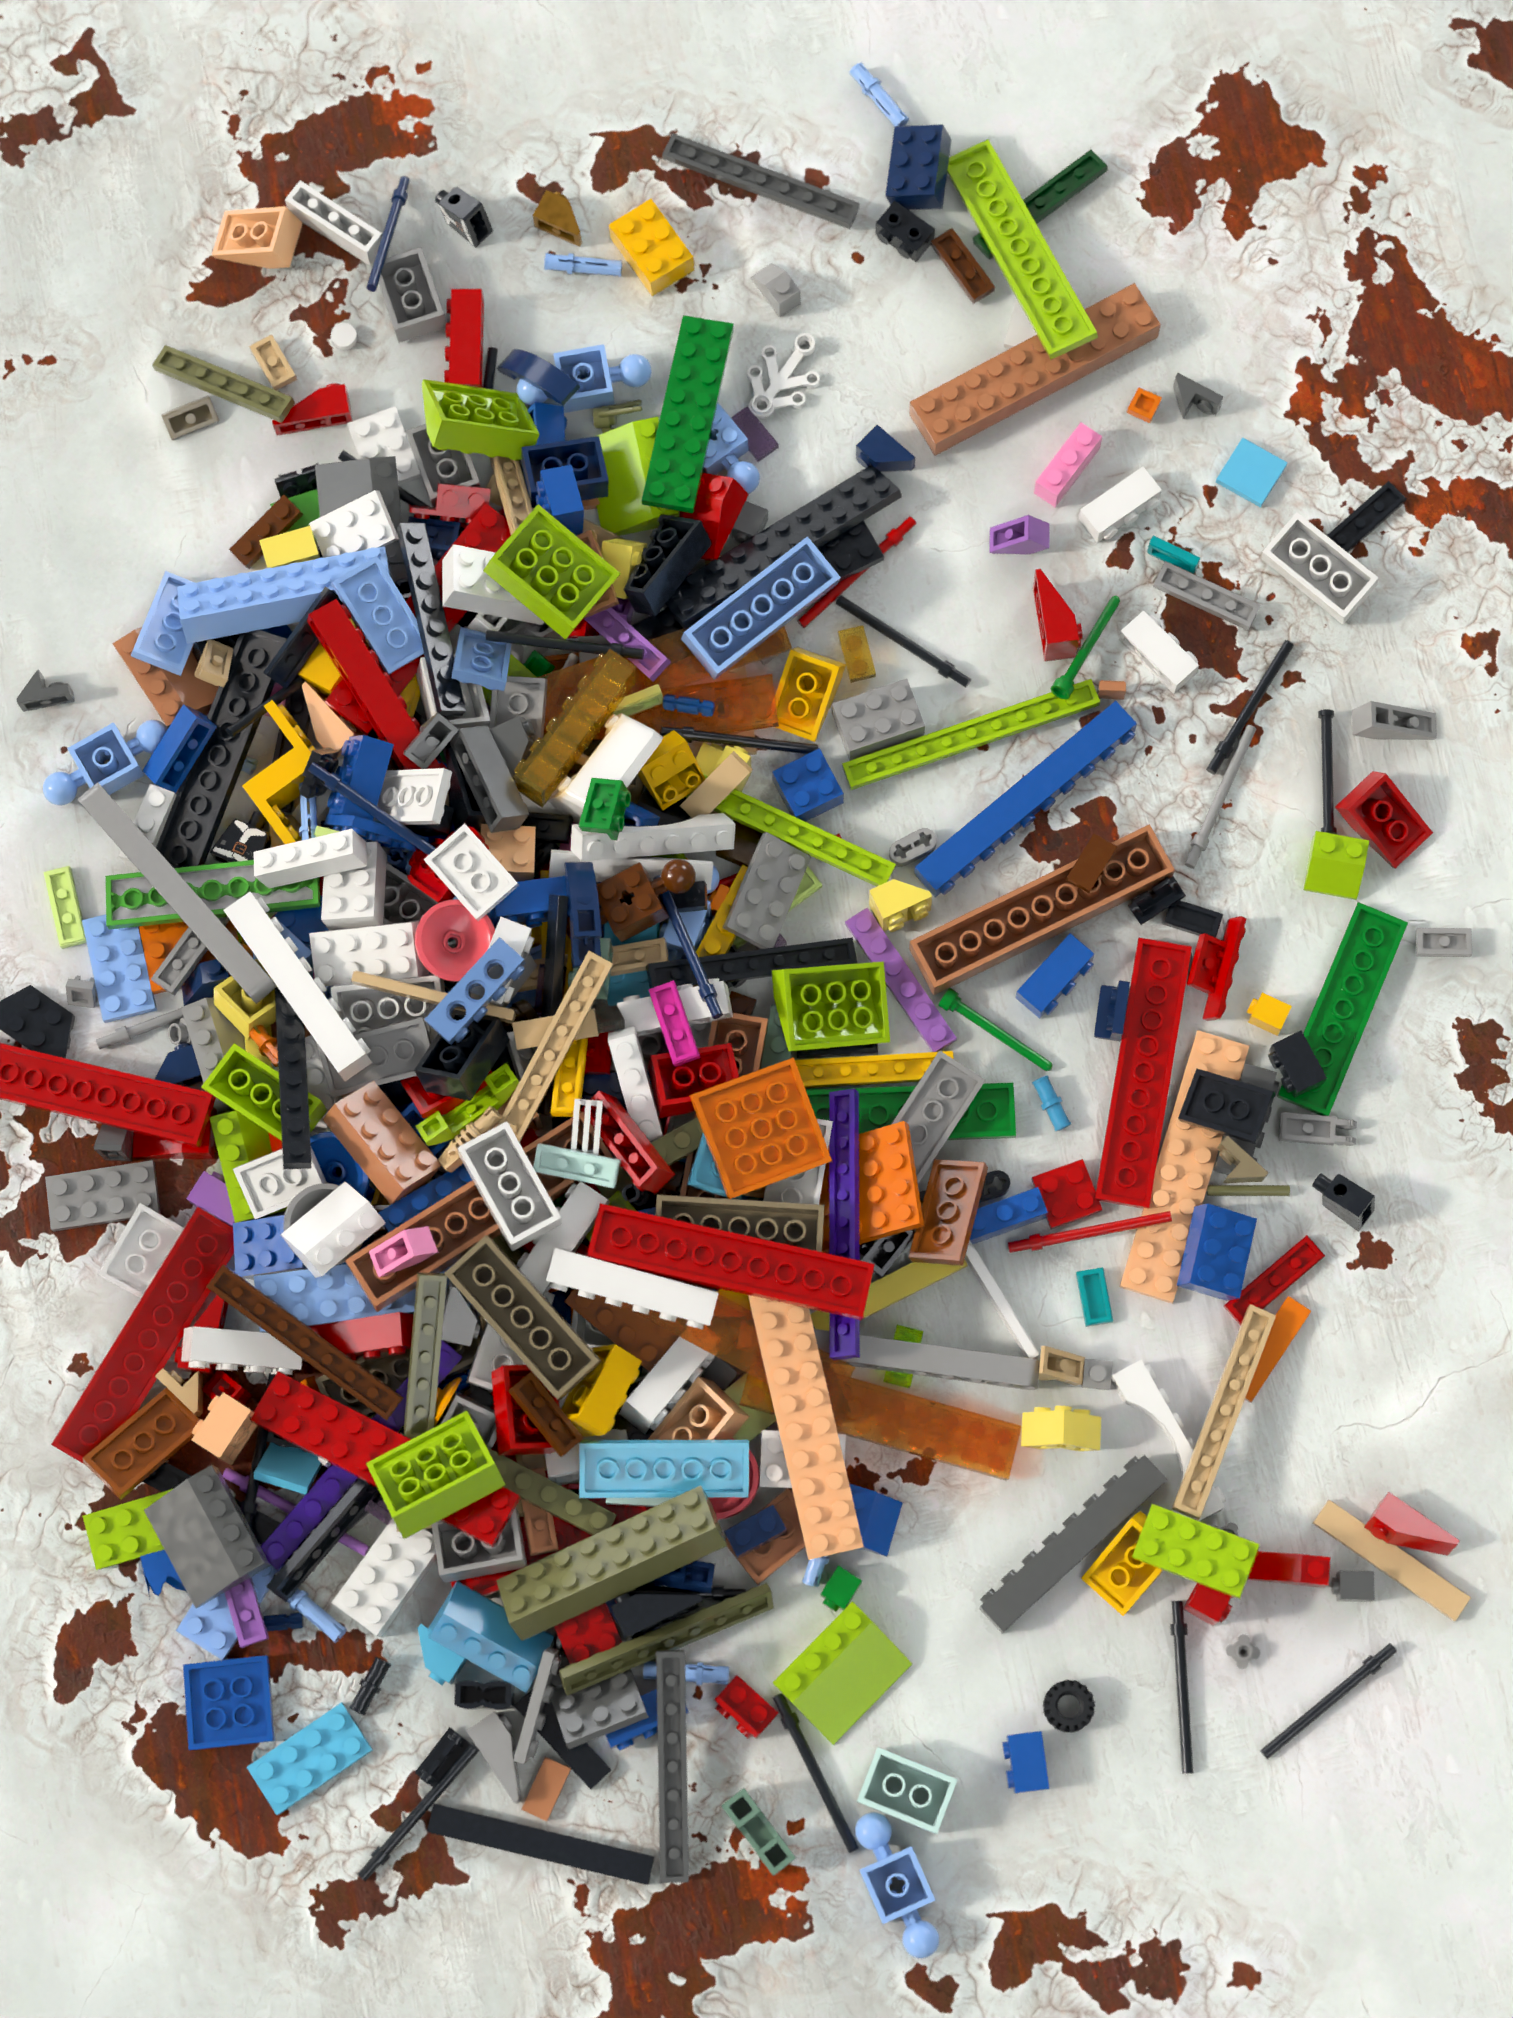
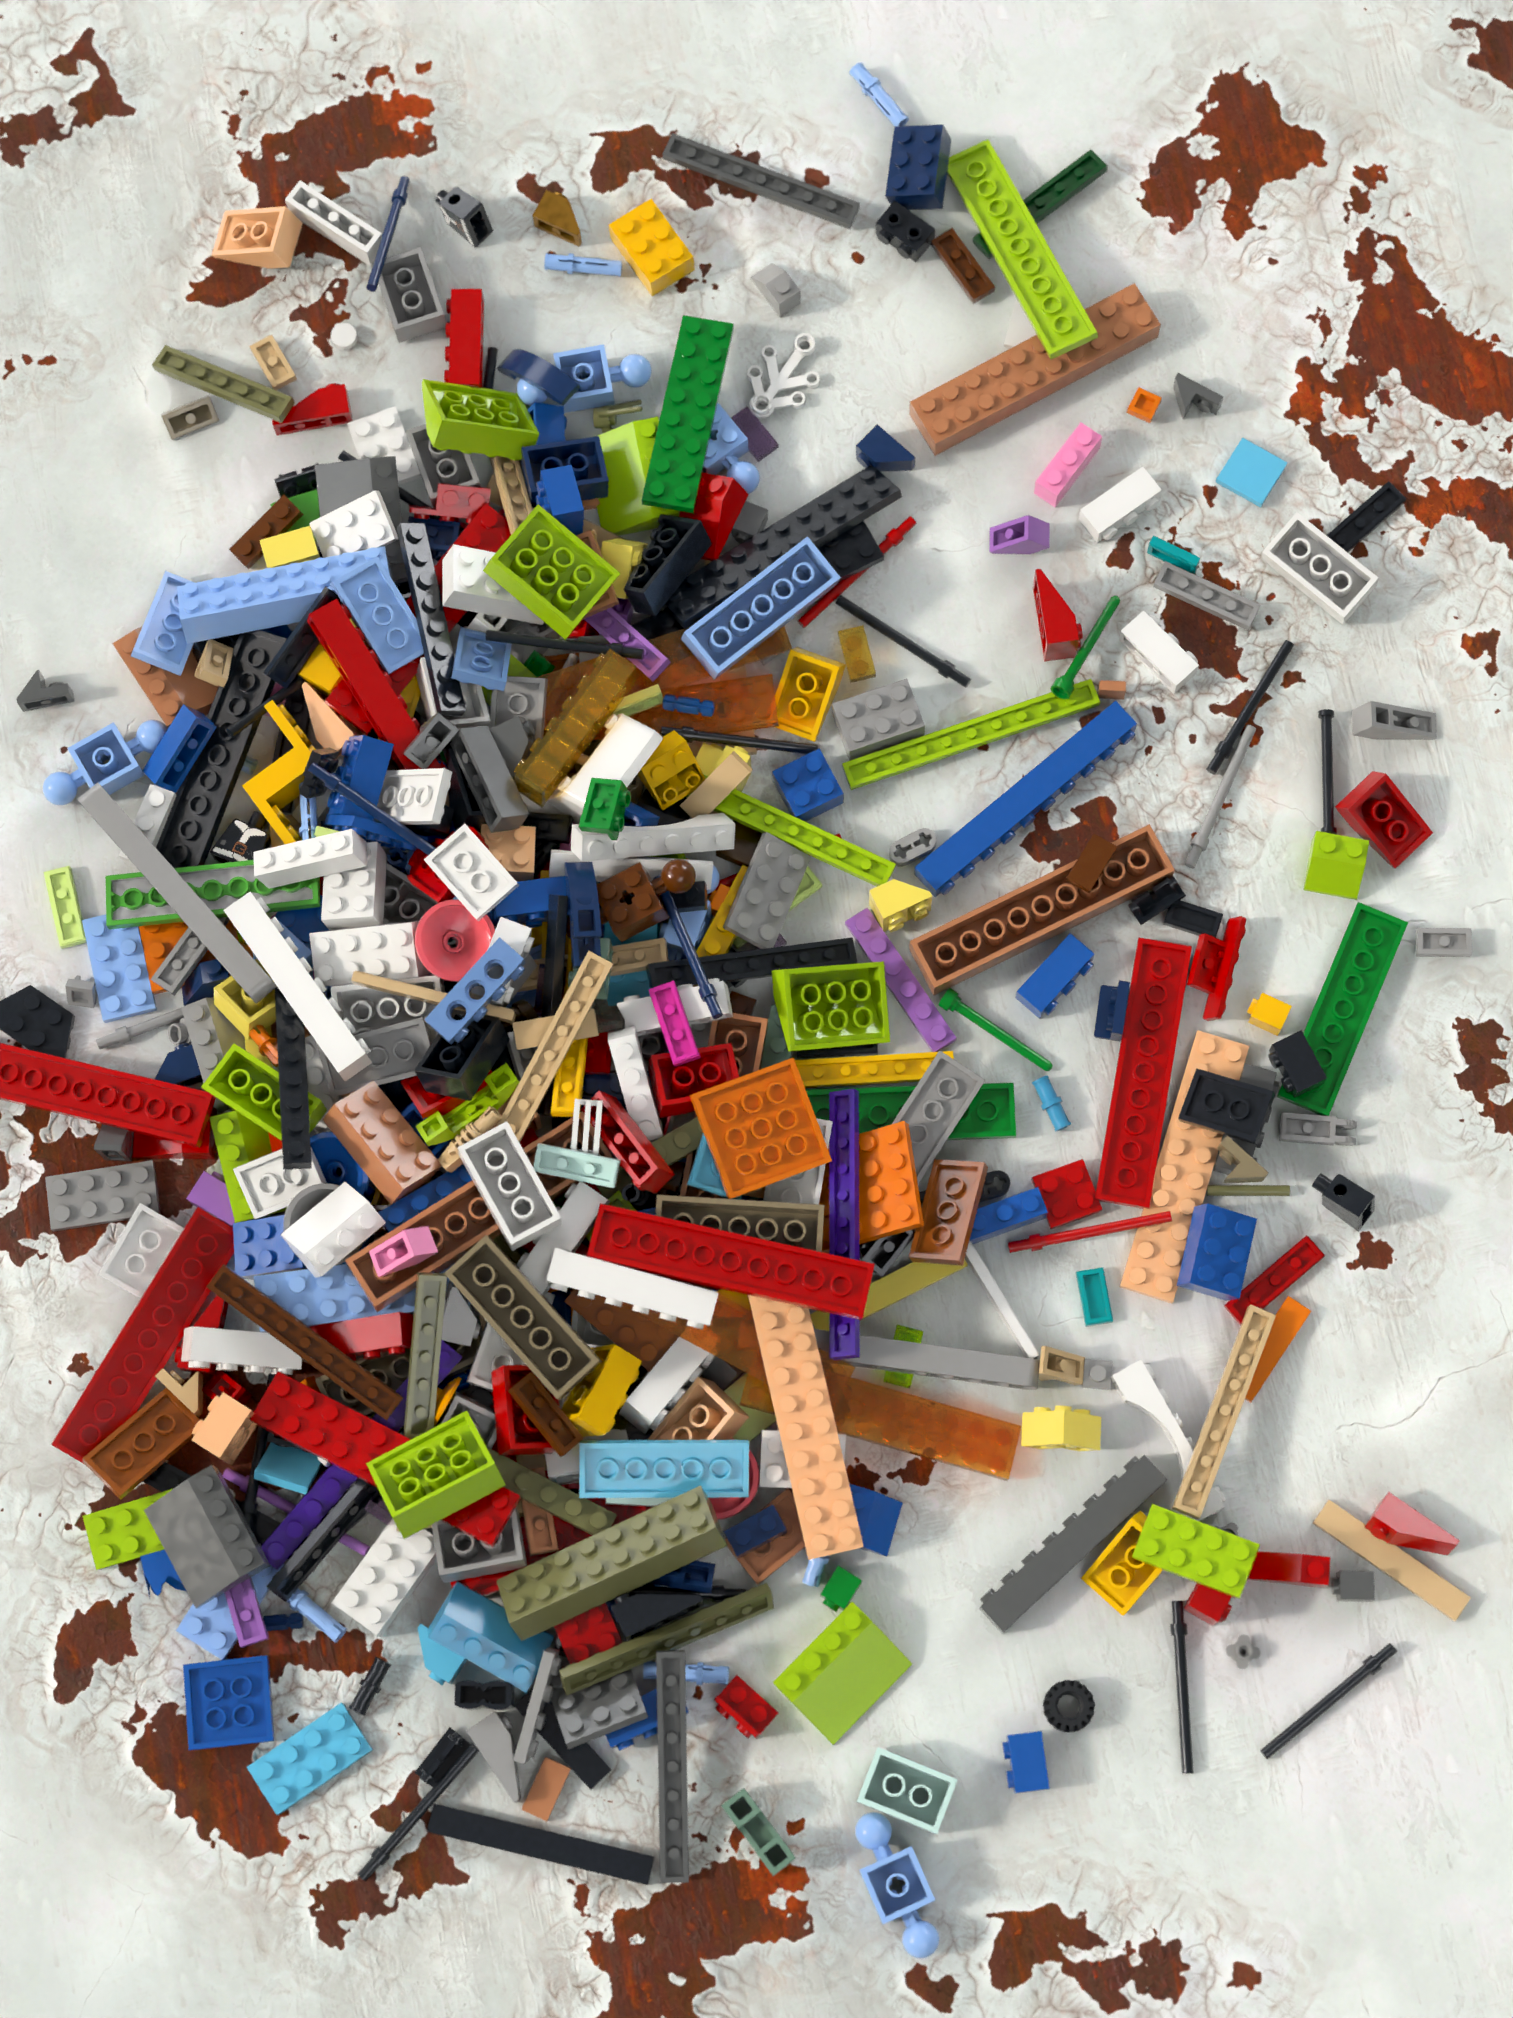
black bar [773,1693,859,1853] -> none

